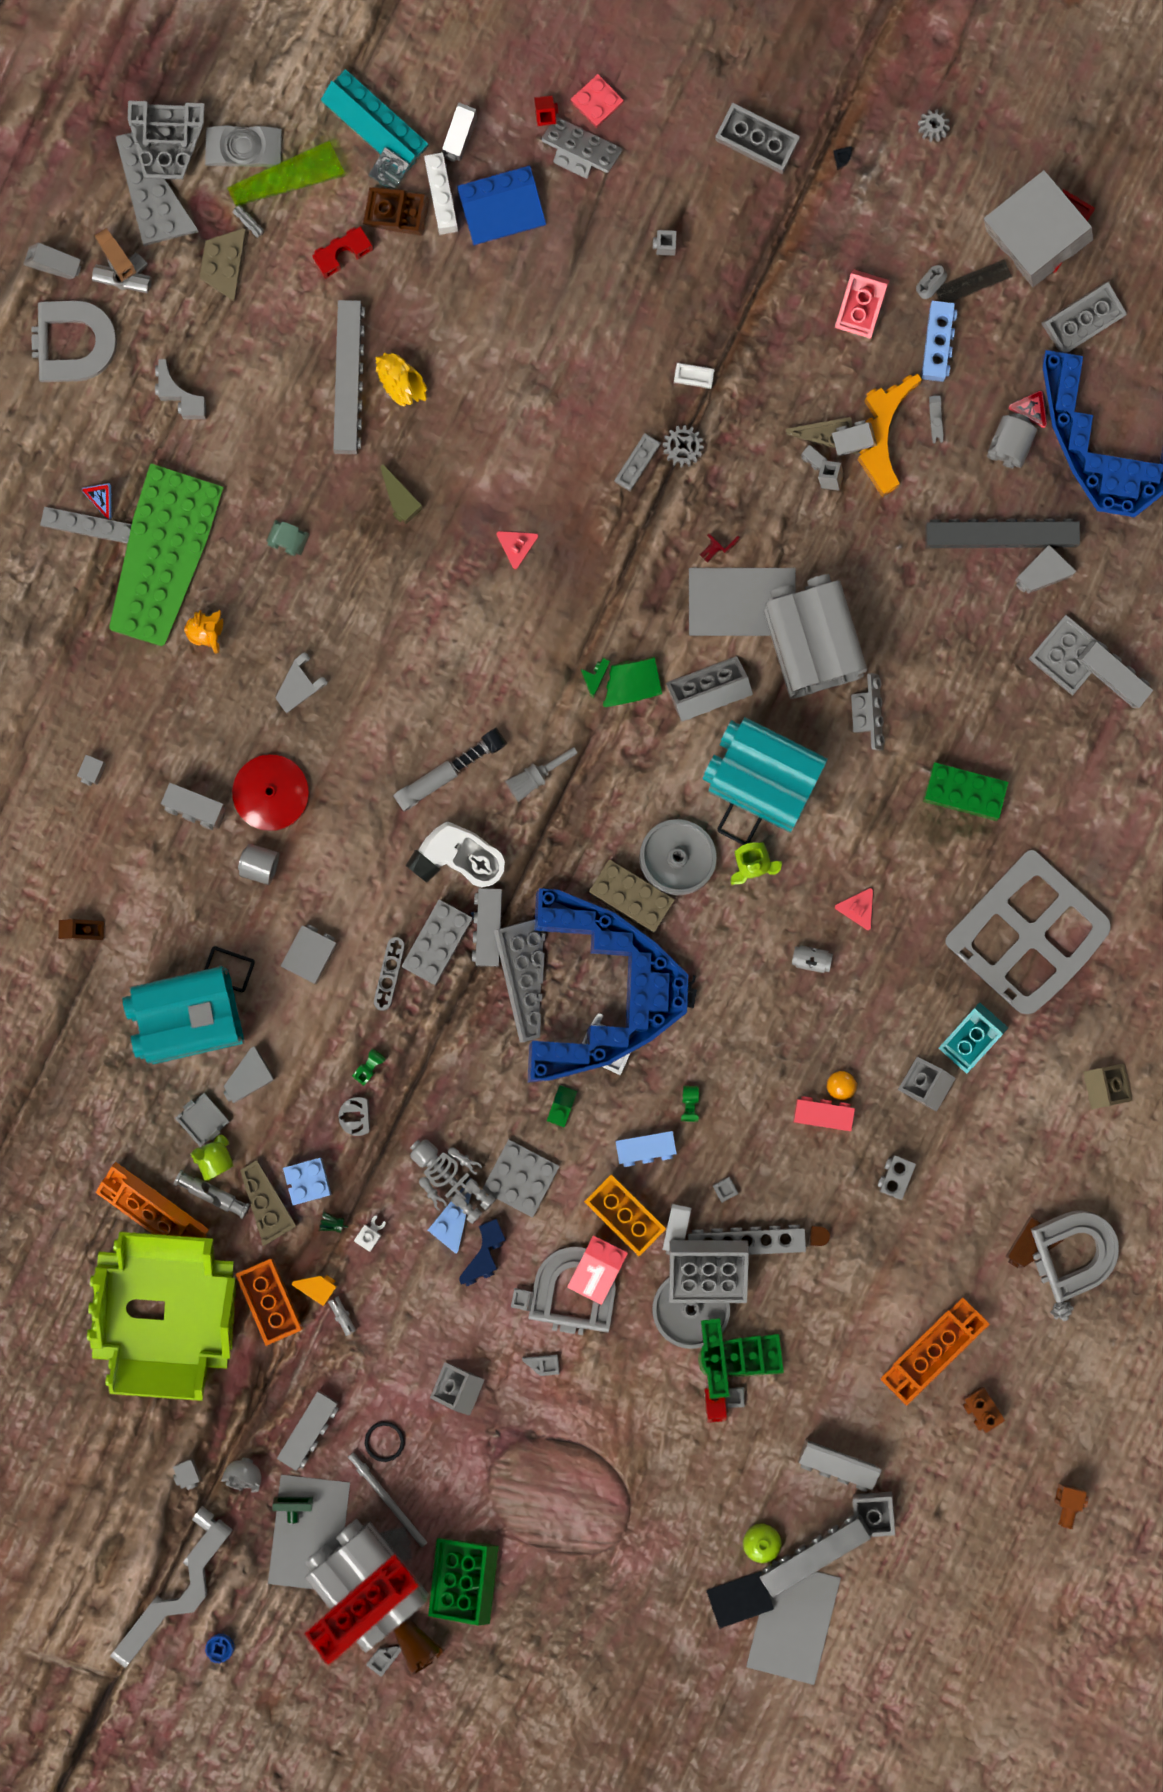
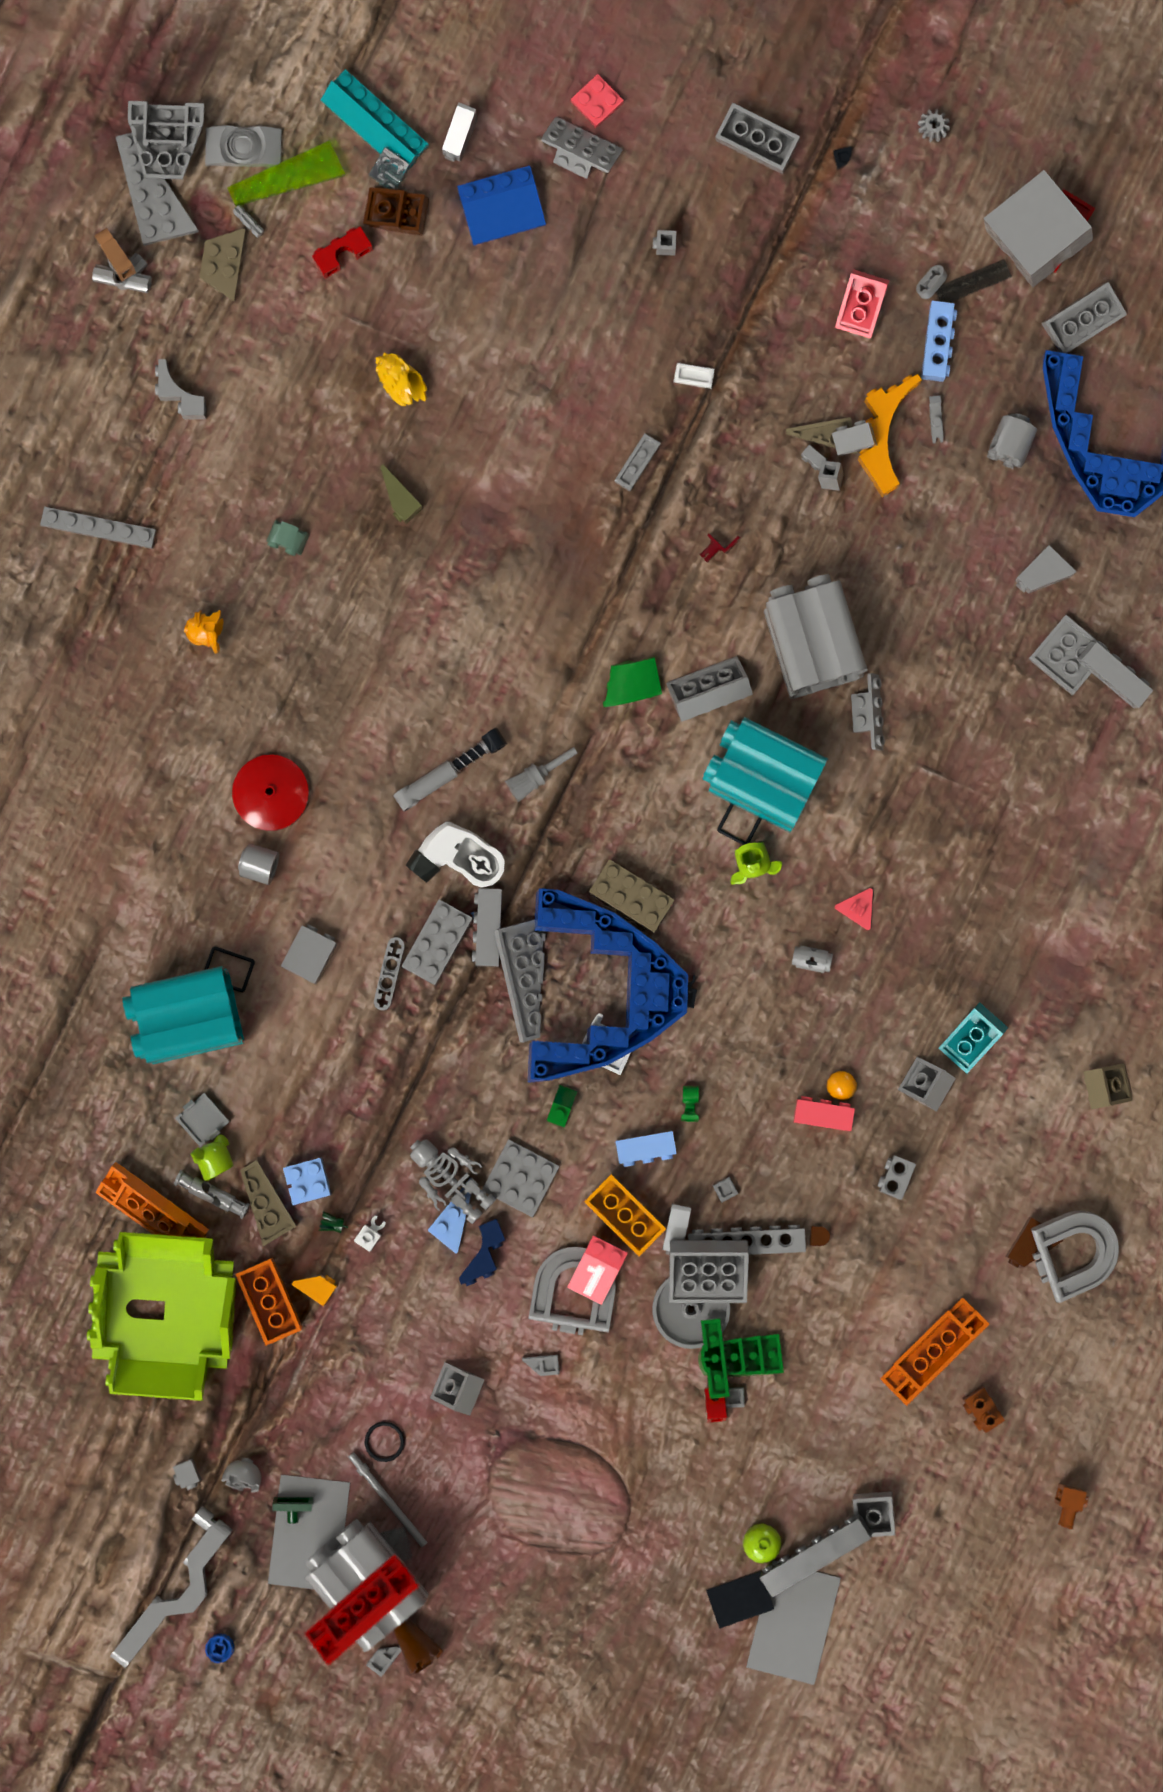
light grey slope [23,242,81,279] -> none
light grey piece [31,301,117,382] -> none
reddish brown slope [58,919,104,940] -> none
light grey brick [77,755,106,786] -> none
piece [82,483,112,520] -> none
bright green wing [109,463,223,646] -> none
light grey brick [161,783,227,830] -> none
light grey sticker [188,1002,214,1028] -> none
light grey slope [223,1046,275,1103] -> none
light grey flag [275,653,328,713] -> none
light grey brick [277,1391,339,1471] -> none
light grey pin [328,1296,356,1336] -> none
light grey brick [333,300,365,454] -> none
light grey piece [339,1097,370,1136] -> none
green leg [352,1048,387,1086] -> none
white brick [424,152,458,235] -> none
green slope [428,1538,499,1626] -> none
coral piece [497,531,538,569] -> none
light grey tile [511,1288,534,1311] -> none
red brick [534,95,559,126] -> none
green slope [581,658,610,698] -> none
light grey dish [639,819,717,895] -> none
light grey gear [663,425,704,467] -> none
light grey piece [689,568,795,636] -> none
light grey slope [798,1439,882,1491] -> none
green brick [922,762,1009,821] -> none
dark grey brick [925,519,1080,548] -> none
light grey window [945,850,1110,1015] -> none
piece [1009,391,1047,428] -> none
light grey plant [1050,1301,1074,1321] -> none

